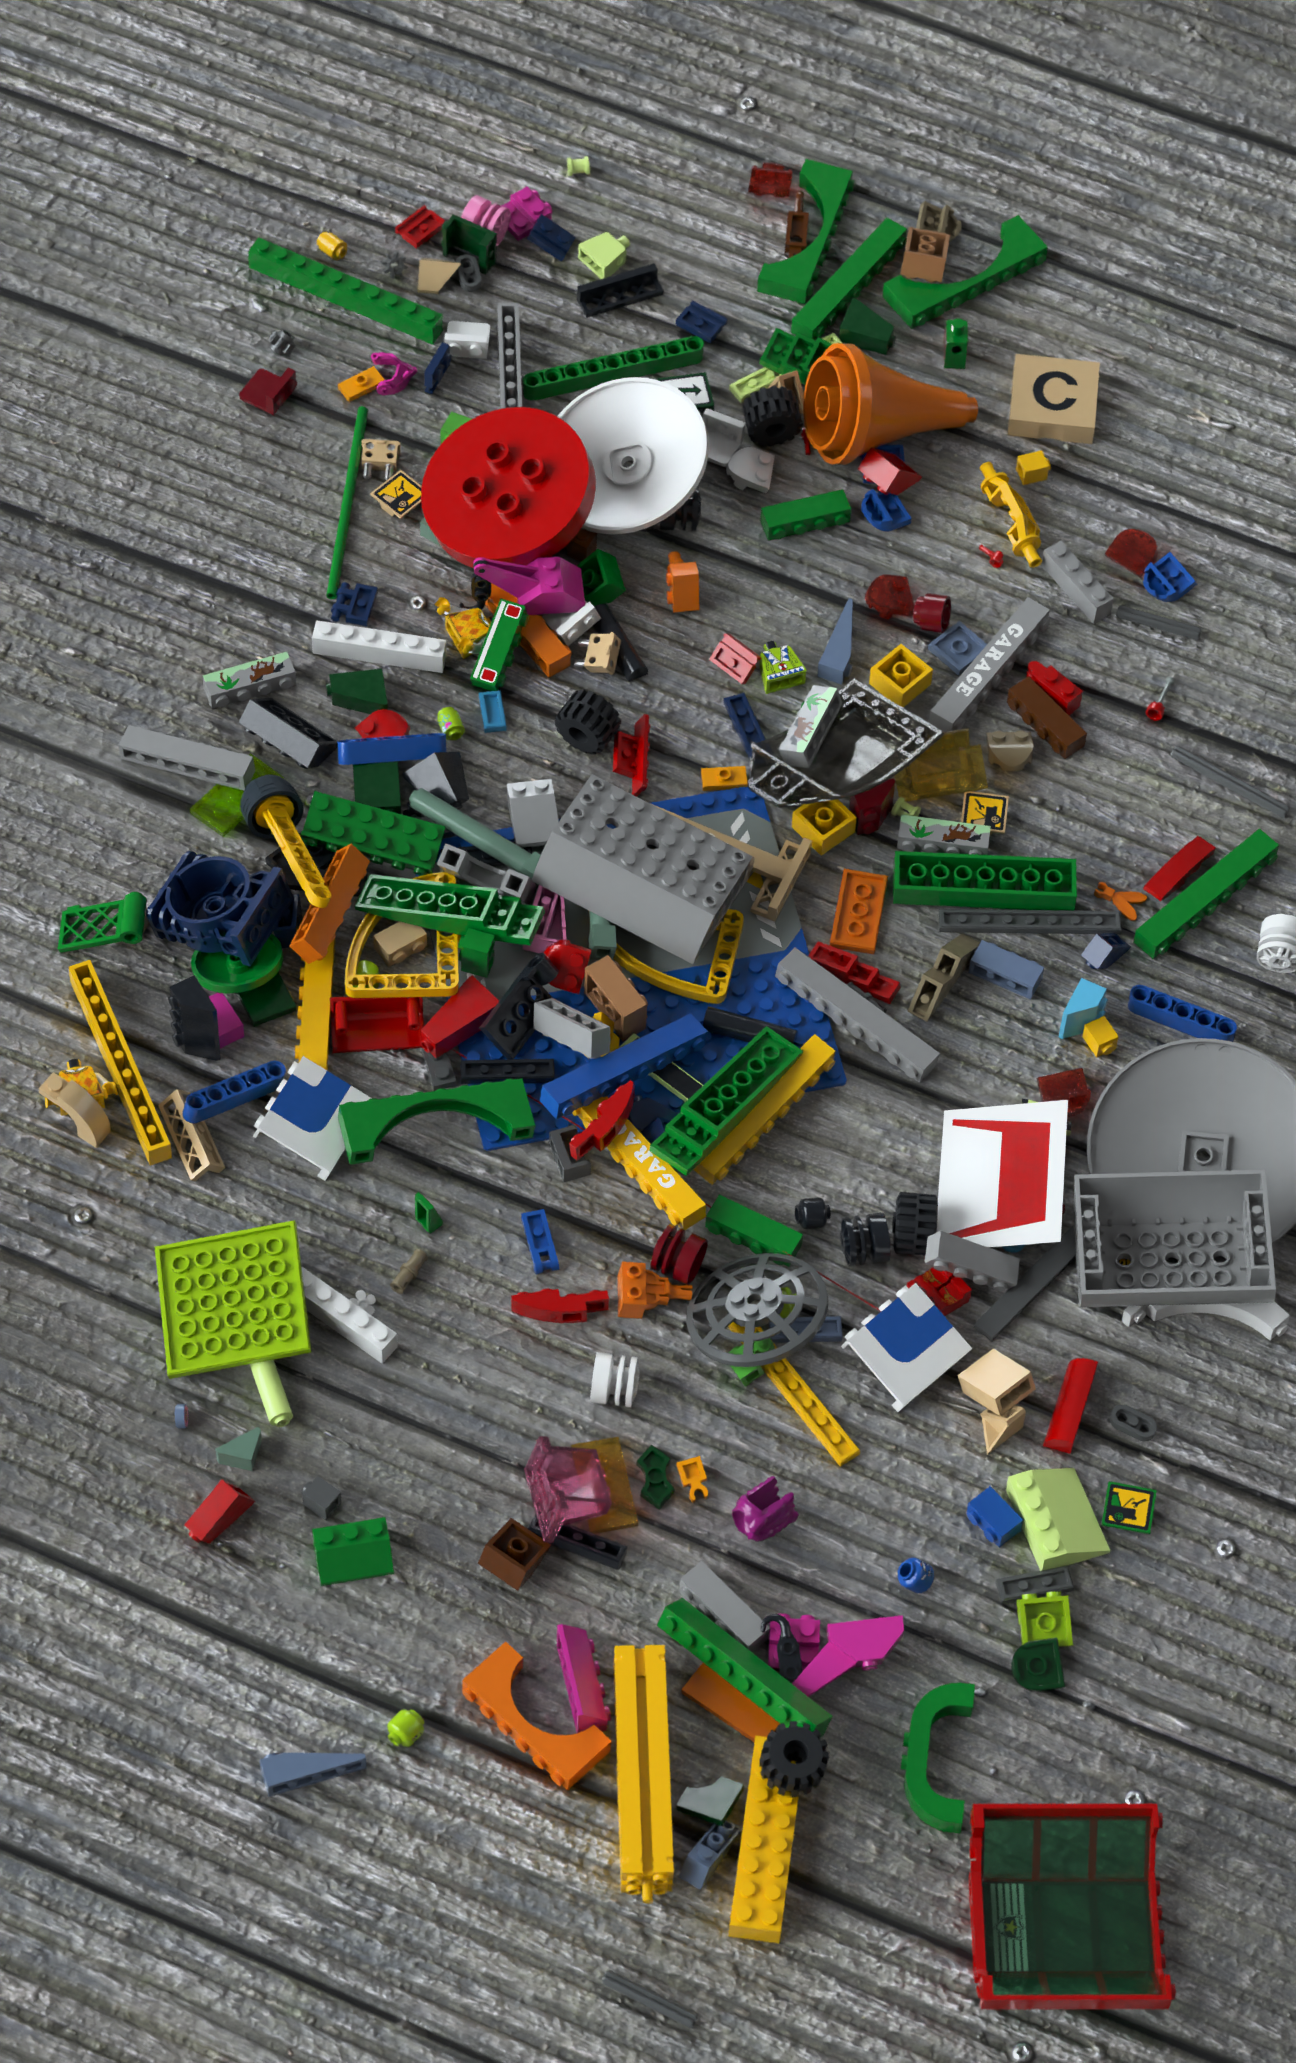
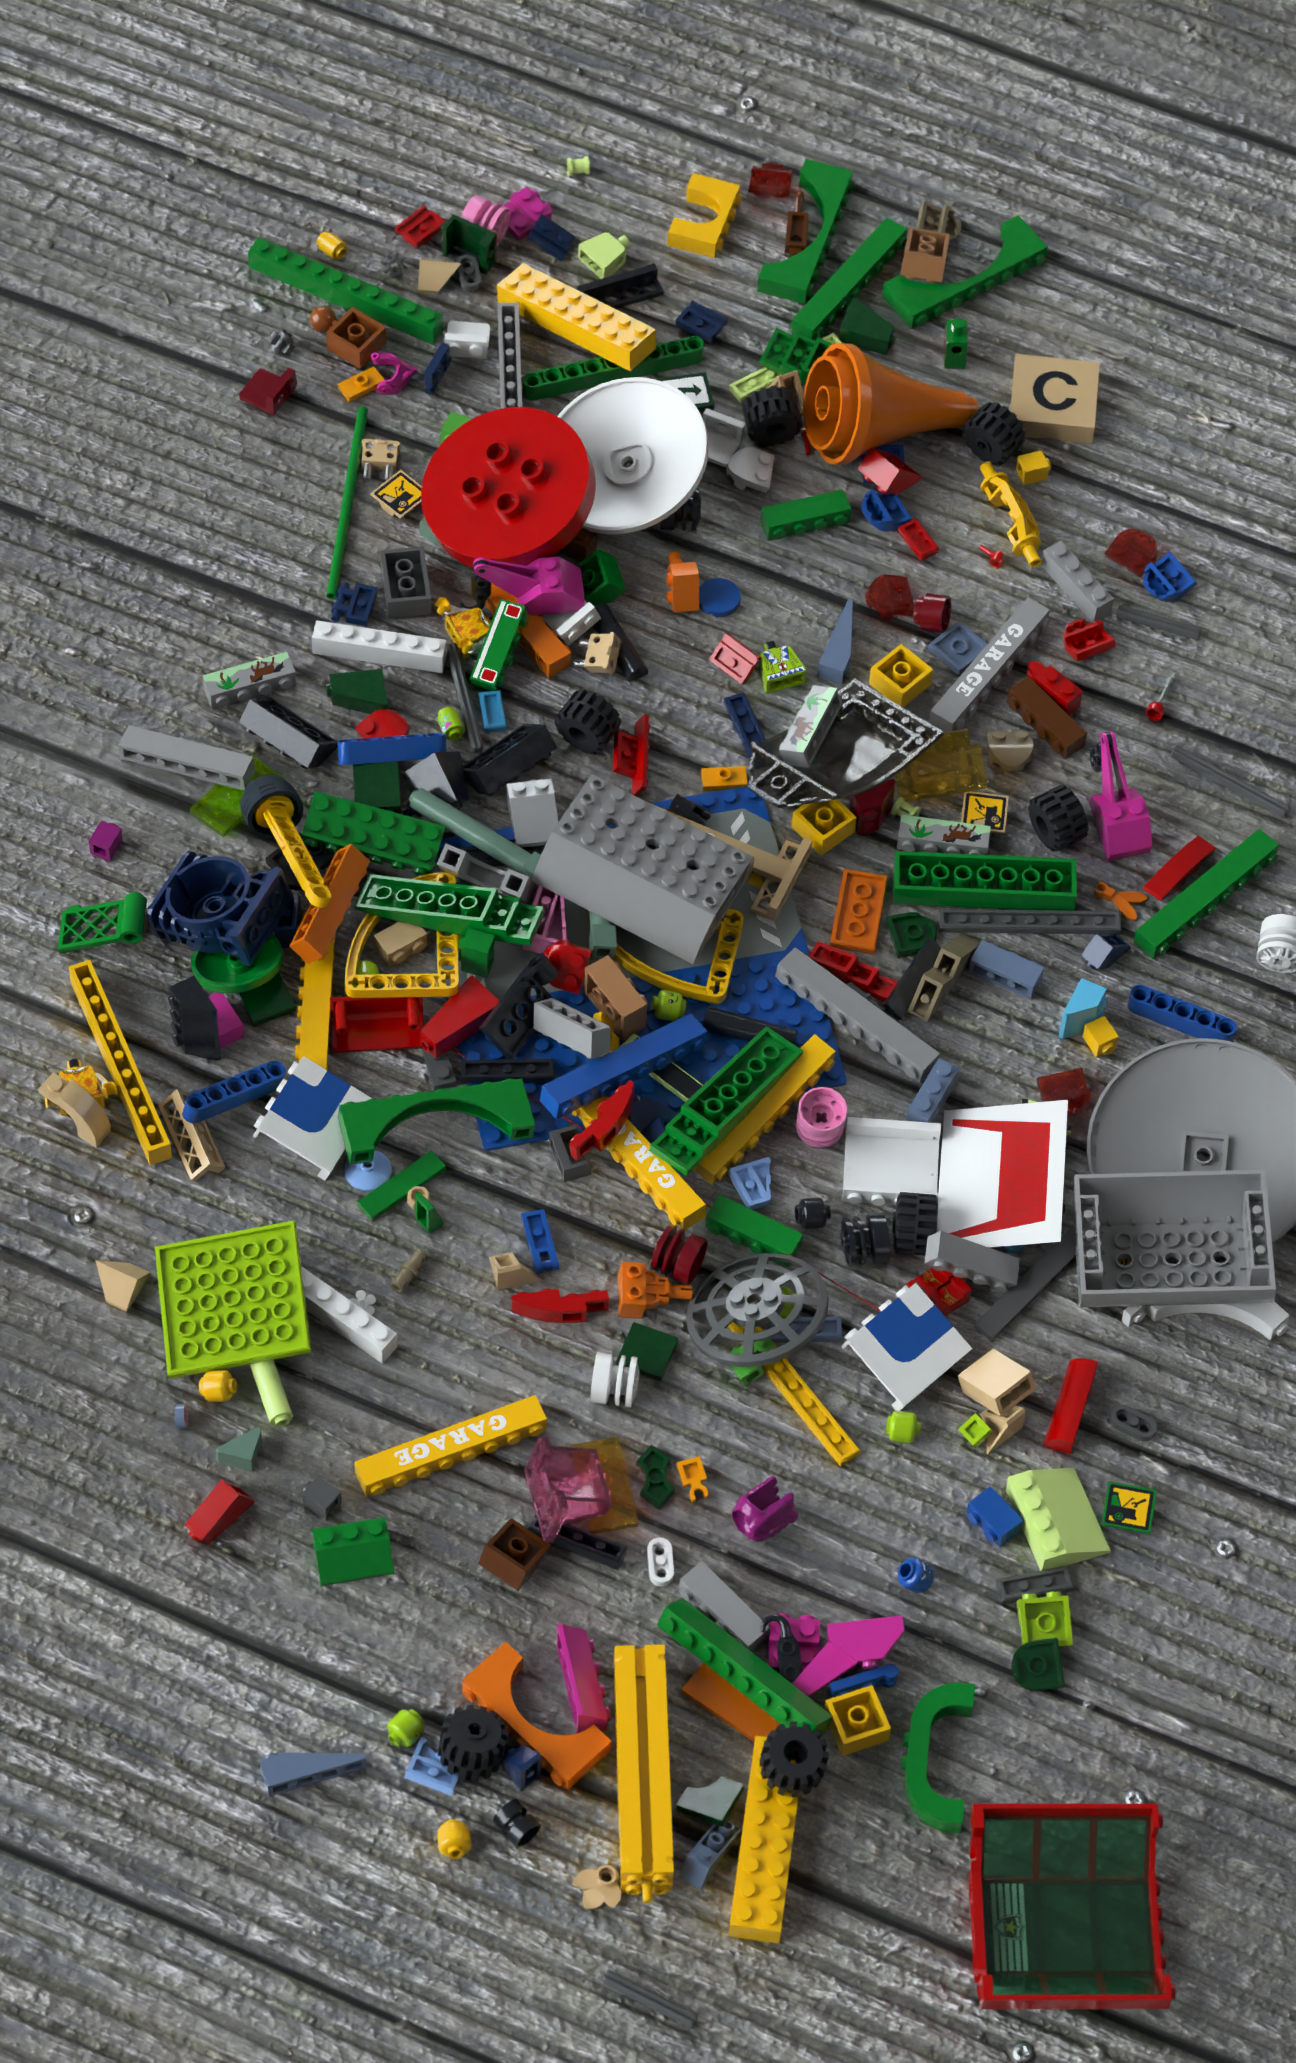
none -> magenta brick [89,820,123,861]
none -> tan slope [95,1260,151,1312]
none -> yellow head [199,1370,237,1402]
none -> dark orange brick [310,306,386,369]
none -> light blue dish [344,1150,392,1191]
none -> yellow brick [355,1395,547,1497]
none -> green tile [357,1150,446,1221]
none -> dark grey brick [380,546,432,619]
none -> light blue wing [404,1737,459,1796]
none -> tan tile [407,1186,430,1210]
none -> yellow head [437,1819,472,1859]
none -> black wheel [438,1705,508,1781]
none -> dark grey axle [446,643,483,753]
none -> black slope [463,723,557,796]
none -> tan slope [489,1252,544,1290]
none -> black wheel [493,1799,541,1848]
none -> yellow brick [497,263,656,371]
none -> dark blue slope [502,1745,542,1791]
none -> tan plate [572,1865,621,1910]
none -> dark green tile [616,1322,678,1382]
none -> white plate [647,1538,674,1587]
none -> lime head [651,990,686,1022]
none -> yellow arch [667,173,743,258]
none -> black hinge [668,793,711,826]
none -> blue tile [699,578,741,617]
none -> light blue wing [728,1157,771,1210]
none -> bright pink wheel [795,1087,847,1148]
none -> yellow brick [824,1685,891,1756]
none -> blue plate [828,1664,898,1699]
none -> white panel [842,1117,941,1206]
none -> black tile [883,938,941,1021]
none -> lime head [885,1410,921,1444]
none -> dark green tile [886,912,937,958]
none -> red plate [898,519,940,561]
none -> sand blue brick [906,1058,959,1123]
none -> lime plate [958,1413,993,1449]
none -> black wheel [962,402,1026,466]
none -> black wheel [1028,785,1089,852]
none -> red slope [1063,619,1116,662]
none -> dark pink slope [1089,731,1152,861]

